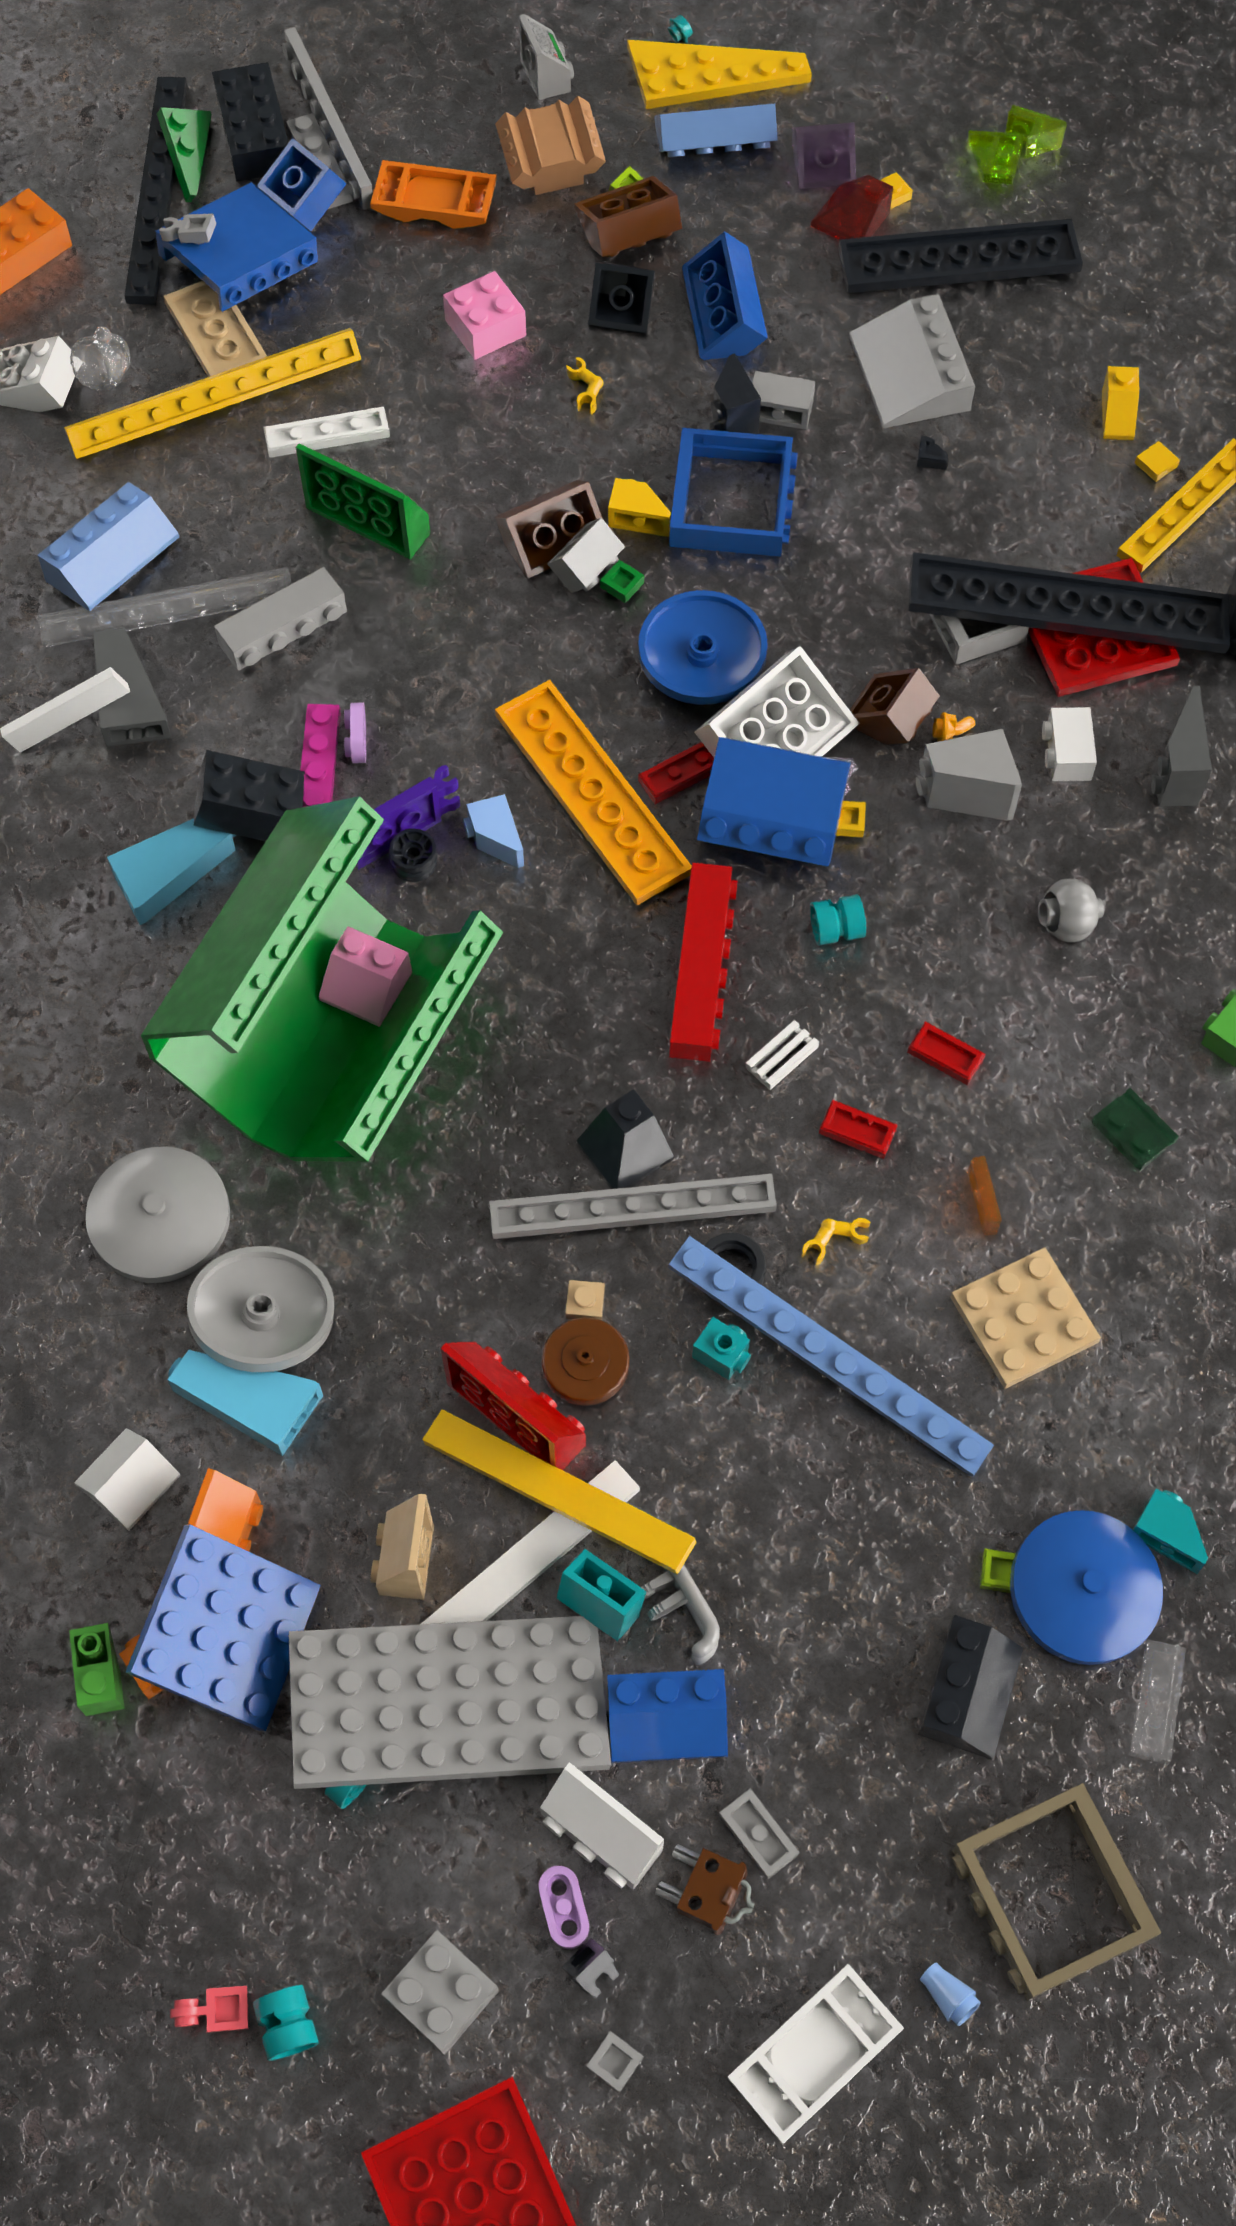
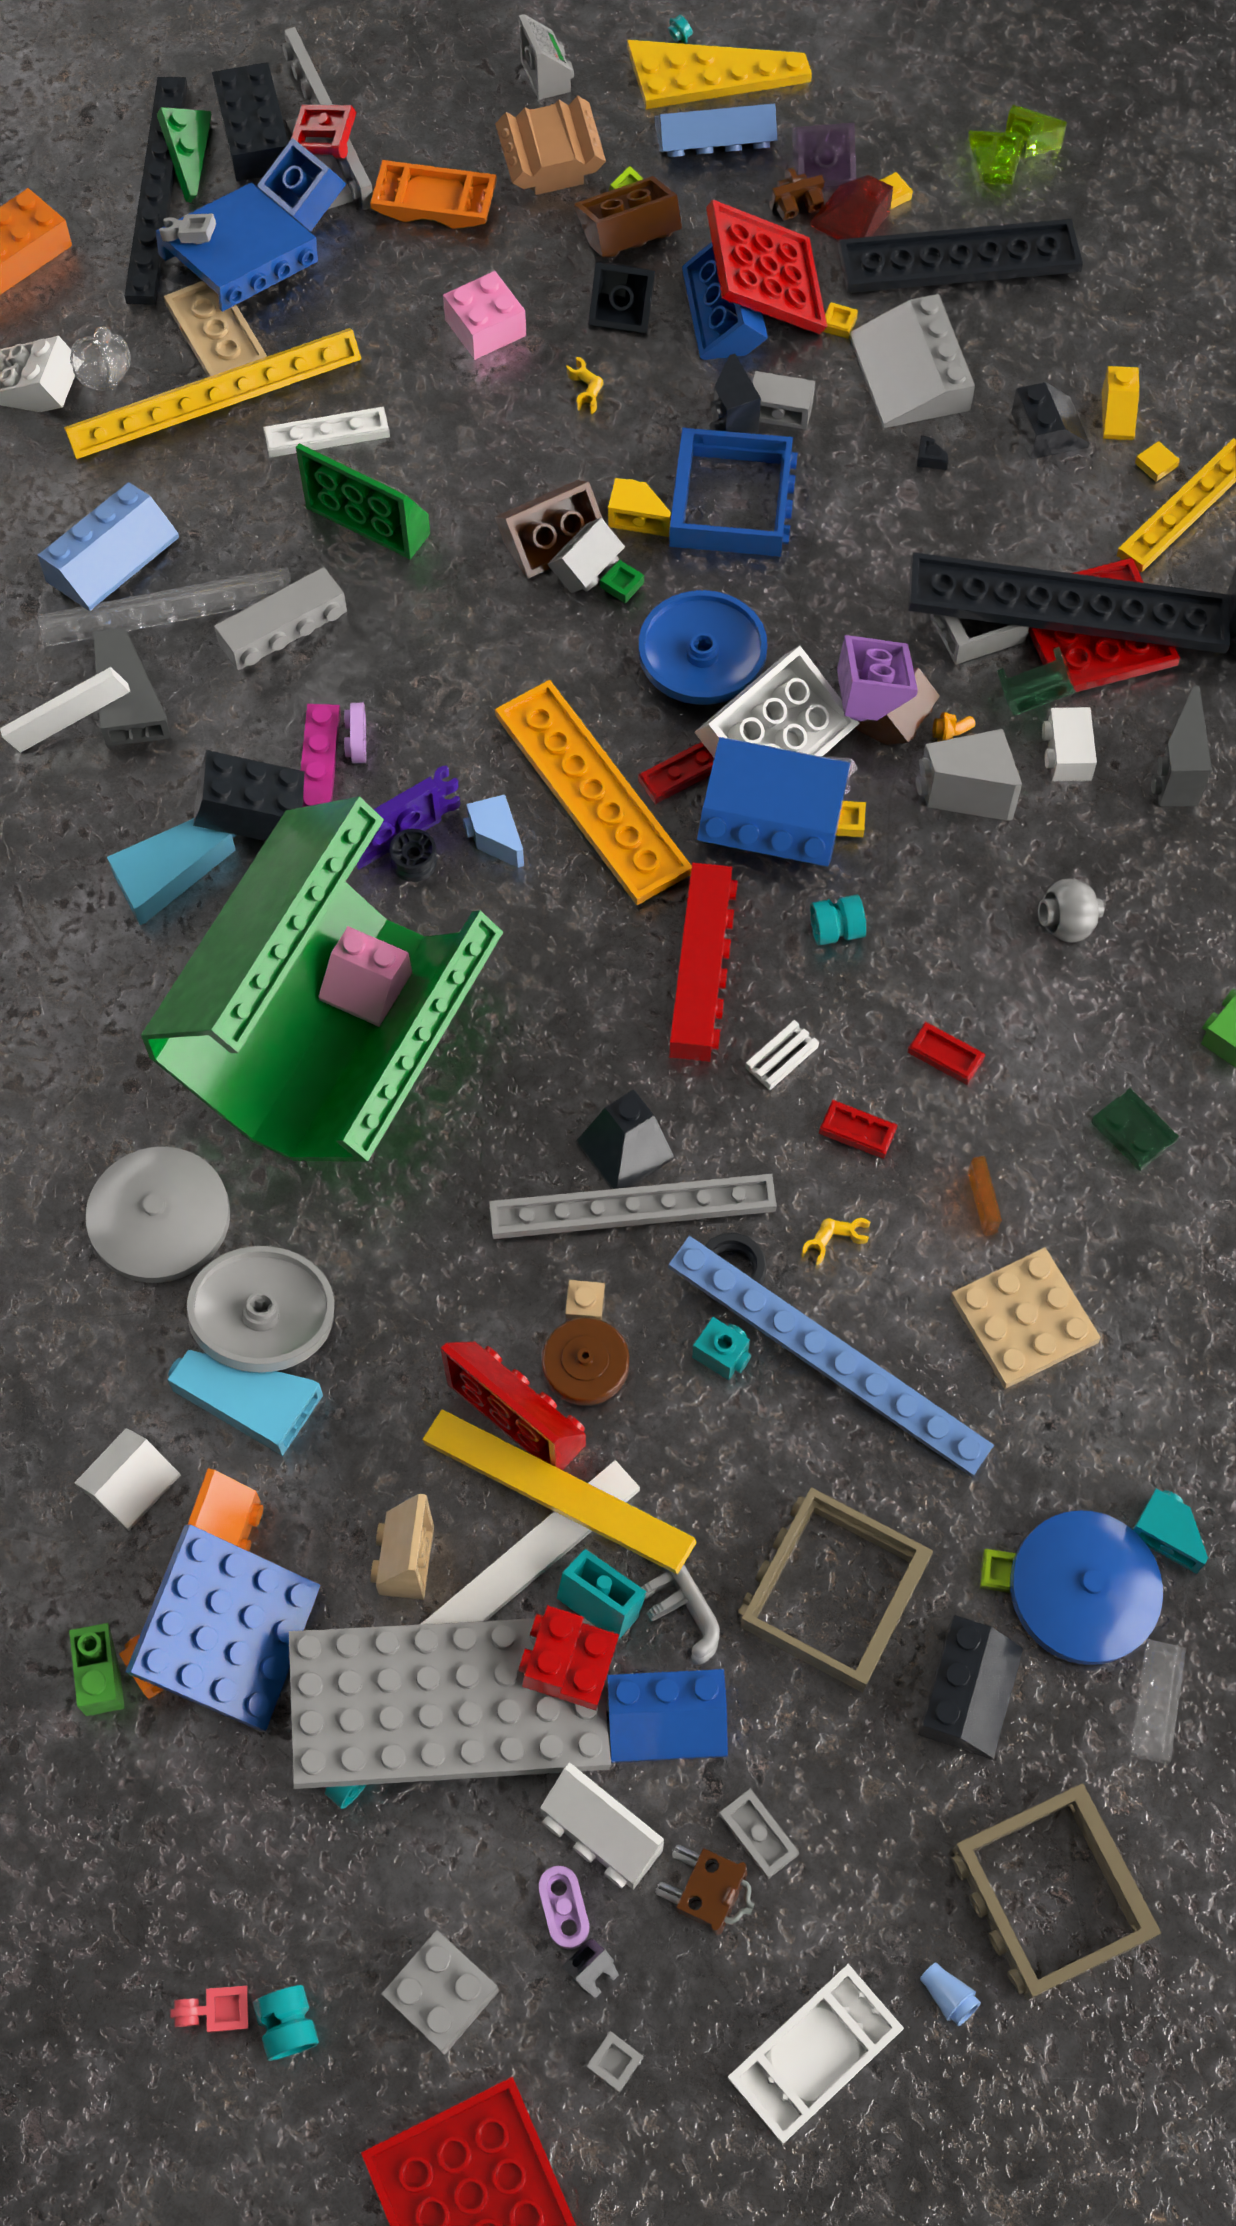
none -> red plate [291,105,357,158]
none -> red plate [518,1605,620,1711]
none -> red plate [706,199,827,335]
none -> dark tan window [738,1487,933,1693]
none -> reddish brown hips [769,168,825,221]
none -> yellow tile [823,302,858,339]
none -> medium lavender slope [837,635,918,721]
none -> clear green panel [997,647,1076,716]
none -> black slope [1011,382,1090,460]

